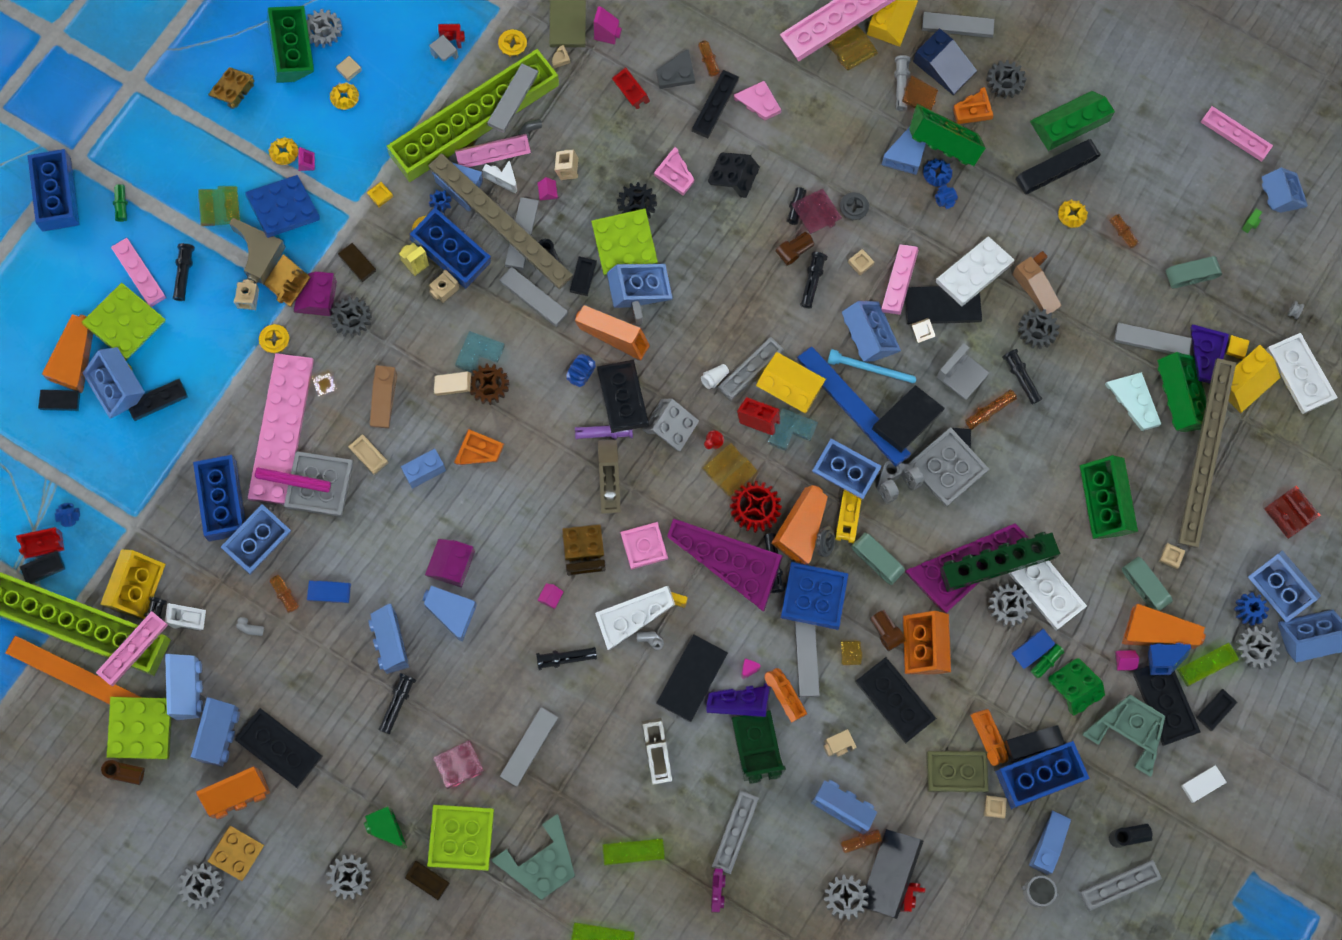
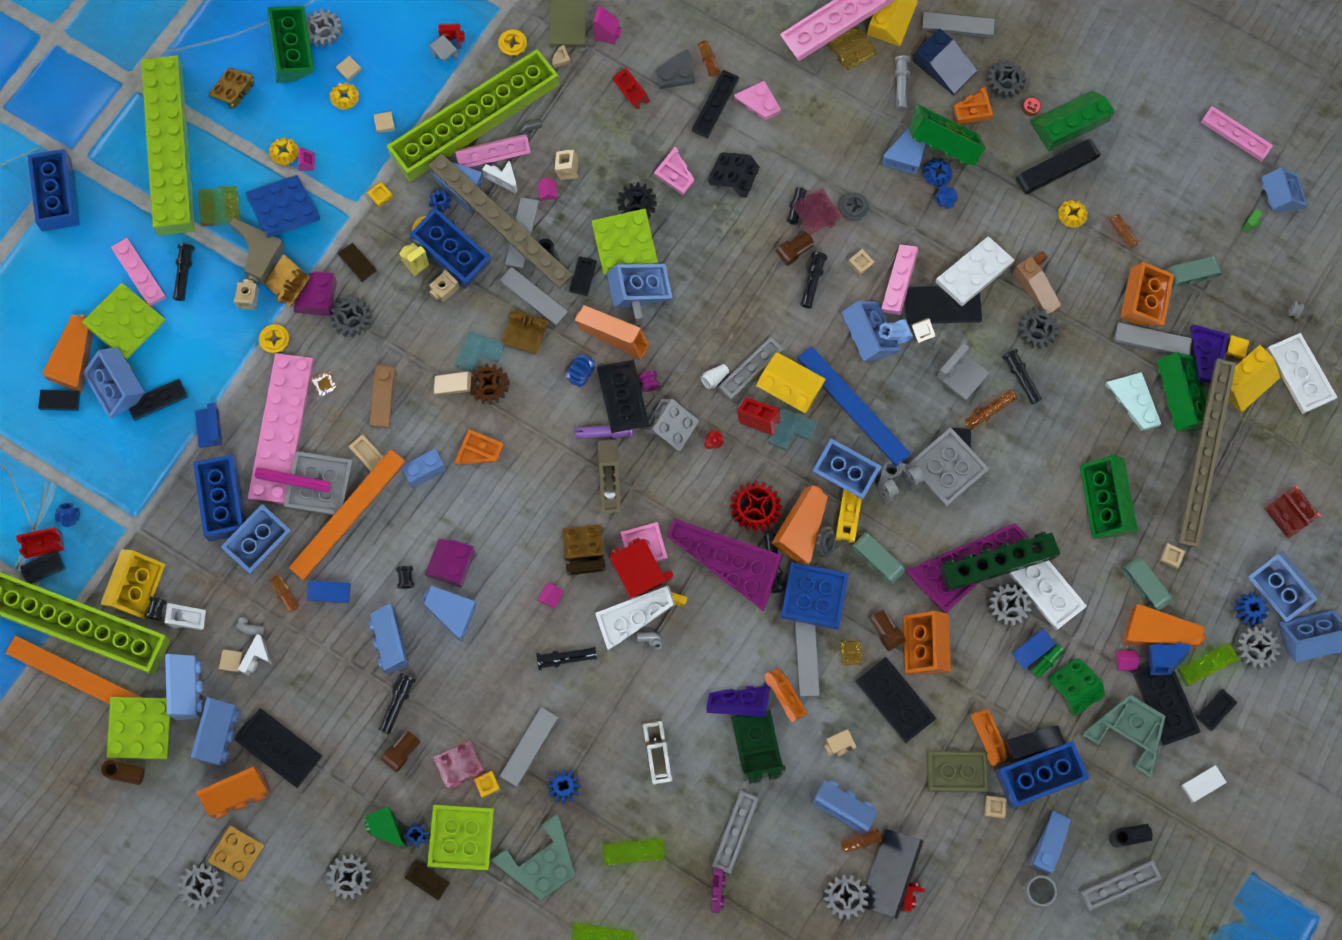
bright pink plate [96,611,168,687] -> none
green axle [113,184,128,222] -> none
light grey tile [487,64,538,133] -> none
black tile [656,634,728,722] -> none
clear yellow slope [702,443,758,496] -> none
dark pink slope [741,658,761,679] -> none
medium azure piece [827,349,916,383] -> none
black tile [872,385,945,453] -> none
clear orange piece [902,76,938,110] -> none
none -> lime brick [141,55,195,236]
none -> blue panel [195,403,223,448]
none -> tan tile [219,650,244,673]
none -> white slope [238,634,272,676]
none -> orange tile [289,449,406,581]
none -> tan tile [374,111,395,134]
none -> reddish brown piece [381,730,421,772]
none -> black bush [396,566,415,589]
none -> blue gear [403,822,430,849]
none -> yellow tile [474,771,500,798]
none -> pearl gold hinge [501,310,549,355]
none -> blue gear [546,769,581,804]
none -> red container [609,537,673,600]
none -> magenta wheel [638,371,660,392]
none -> light blue piece [878,319,913,344]
none -> tile [1022,97,1041,116]
none -> orange slope [1120,262,1174,326]

